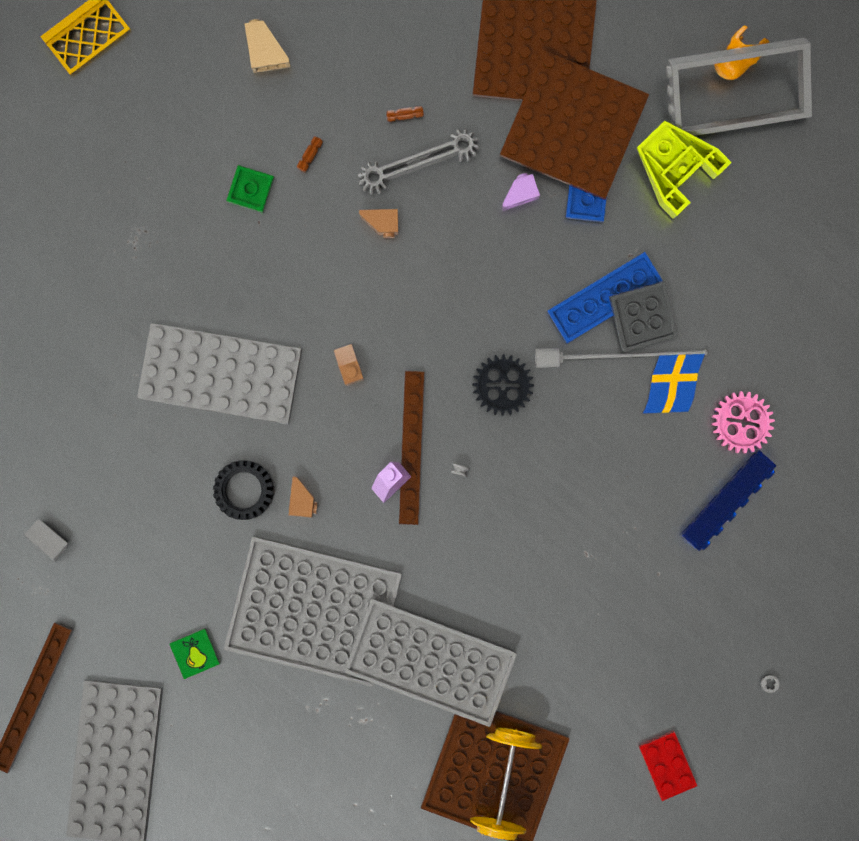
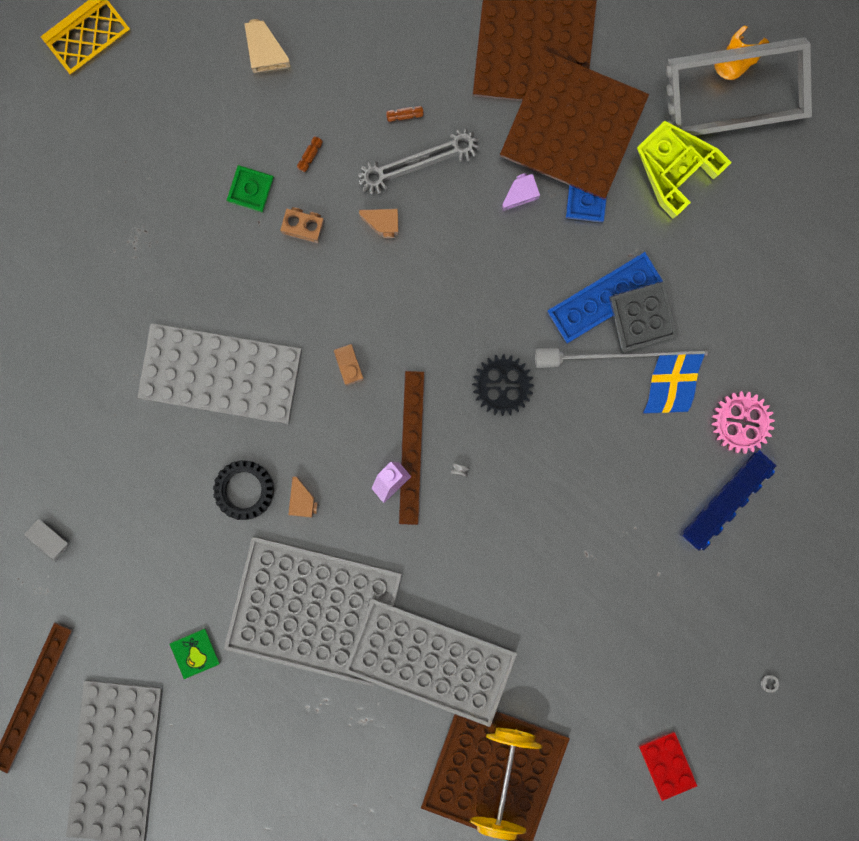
none -> medium nougat brick [280,207,324,243]

